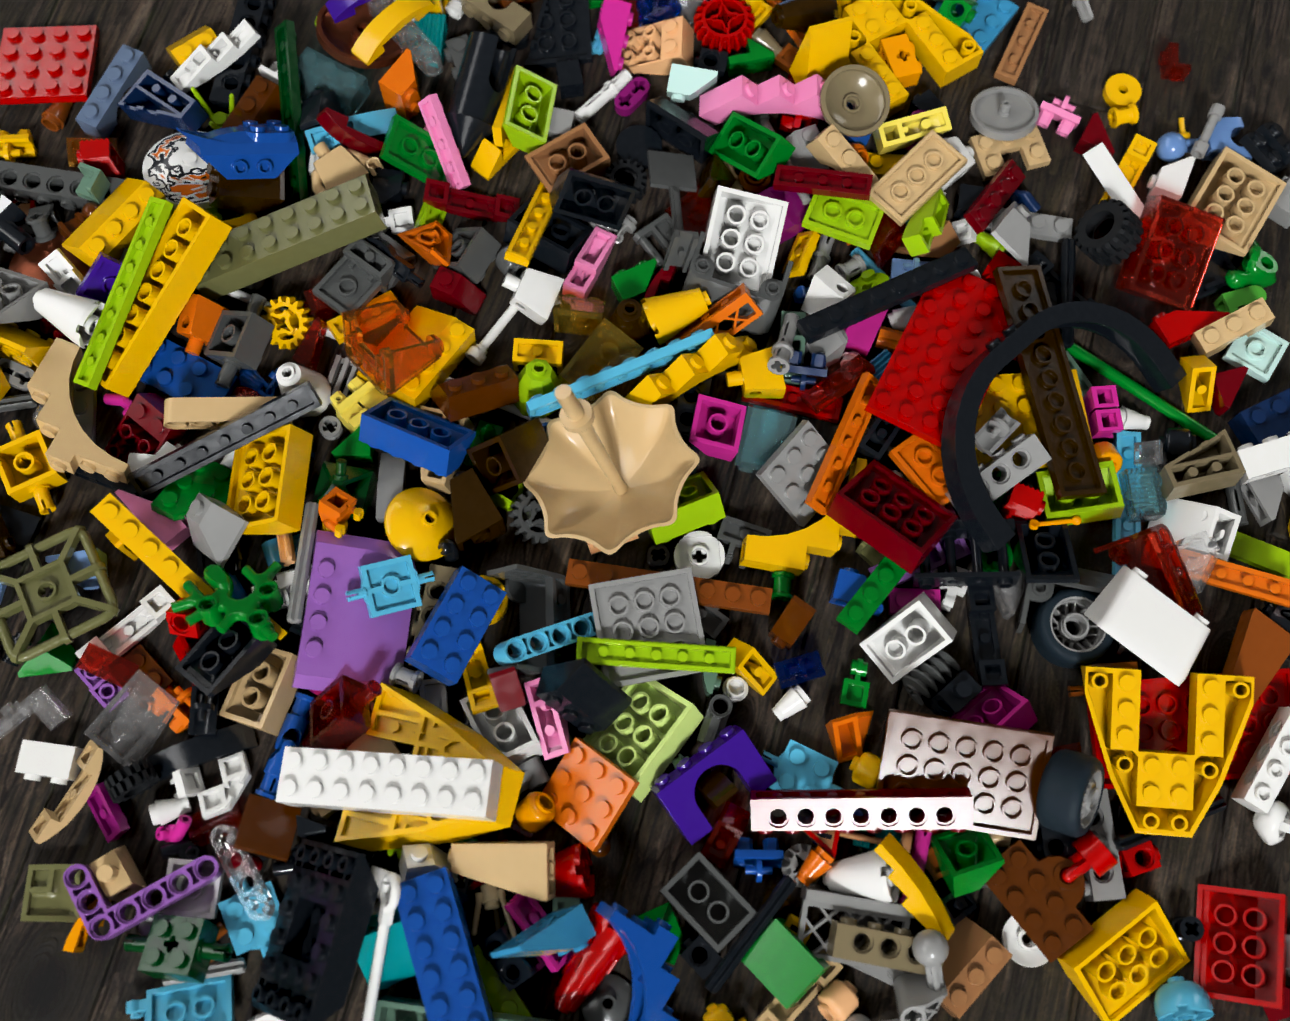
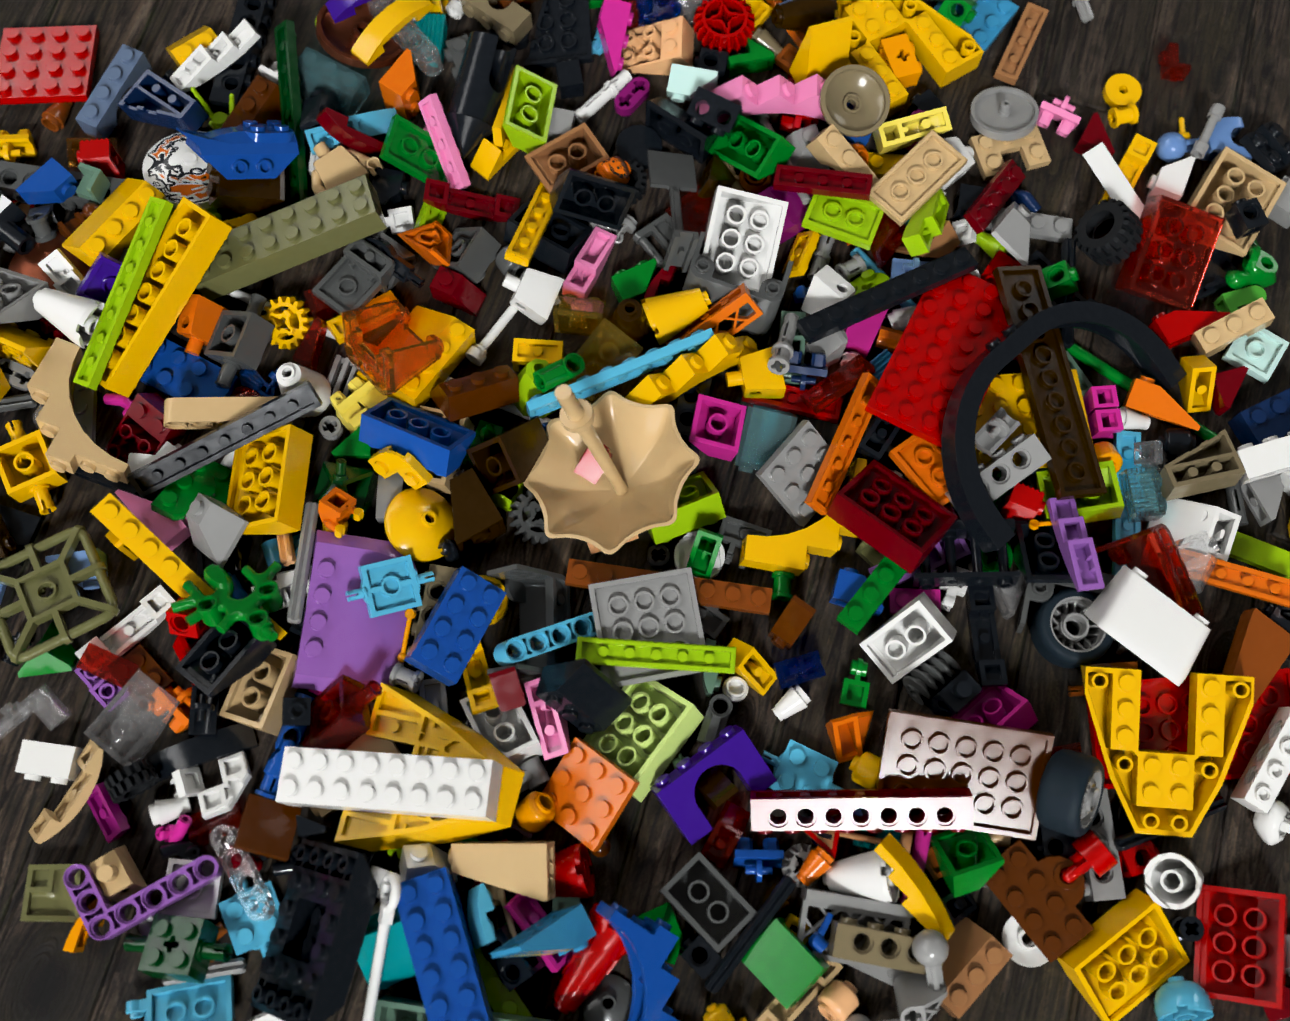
none -> blue slope [16,158,79,205]
none -> black brick [282,698,311,726]
none -> yellow plate [368,446,433,490]
none -> light orange hinge [397,608,416,663]
none -> medium azure slope [467,883,496,950]
none -> green piece [533,353,585,393]
none -> brick [574,444,613,485]
none -> orange head [594,156,631,184]
none -> black brick [686,86,743,138]
none -> green slope [686,527,724,579]
none -> blue hand [808,912,834,953]
none -> green brick [1042,260,1079,301]
none -> medium lavender slope [1046,498,1105,592]
none -> orange slope [1123,376,1200,431]
none -> white cone [1144,852,1204,910]
none -> black brick [1224,197,1269,240]

